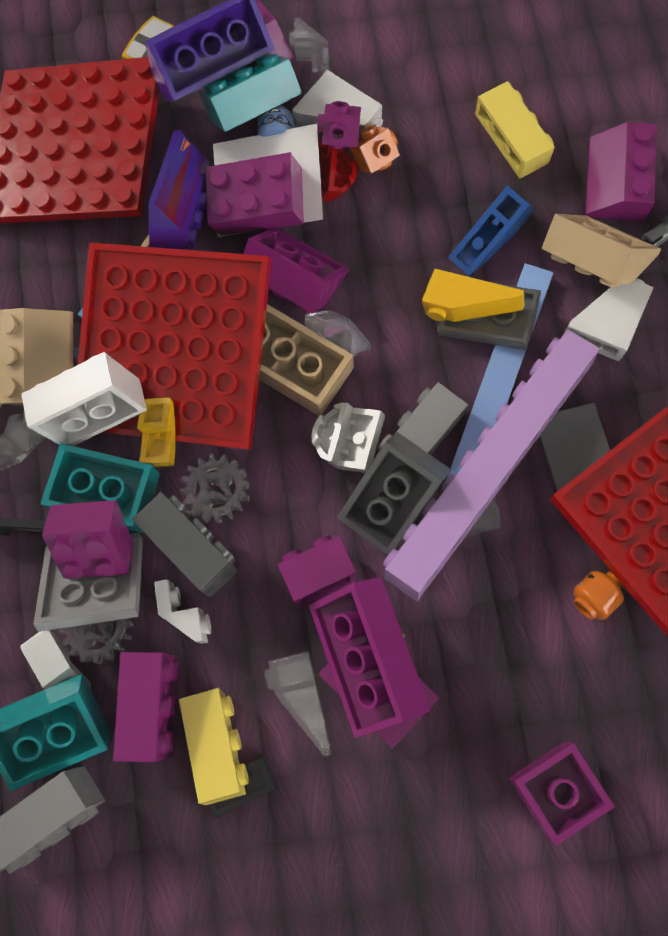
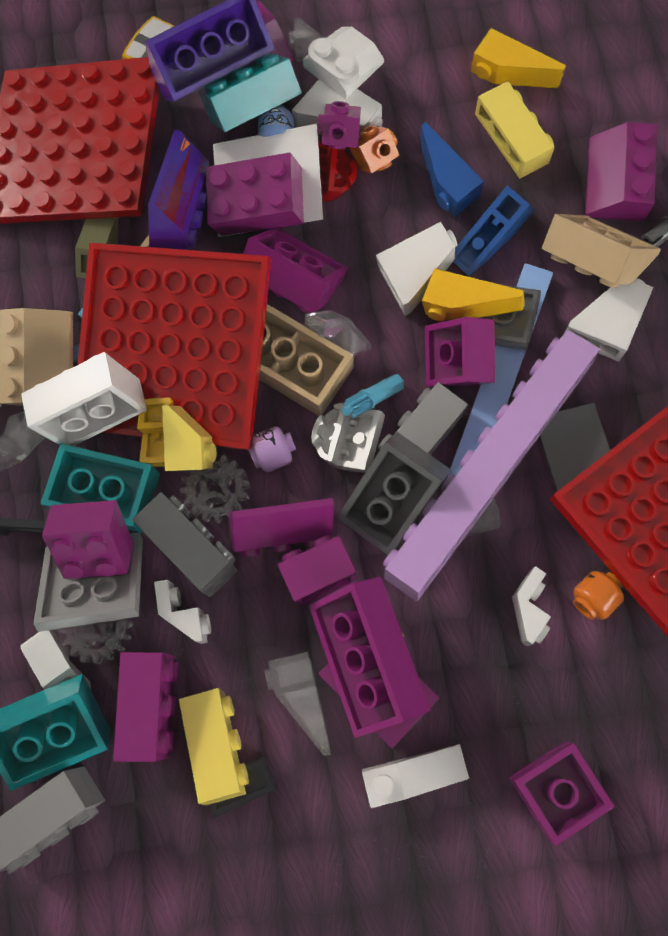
none -> olive slope [75,217,118,279]
none -> light yellow slope [162,405,217,471]
none -> magenta slope [228,498,334,557]
none -> lavender head [249,426,296,472]
none -> white slope [303,27,384,99]
none -> medium azure piece [341,374,404,418]
none -> white slope [362,744,469,808]
none -> white slope [376,222,458,316]
none -> blue slope [420,122,484,217]
none -> magenta slope [425,317,495,387]
none -> yellow slope [471,28,566,88]
none -> white slope [512,566,551,646]

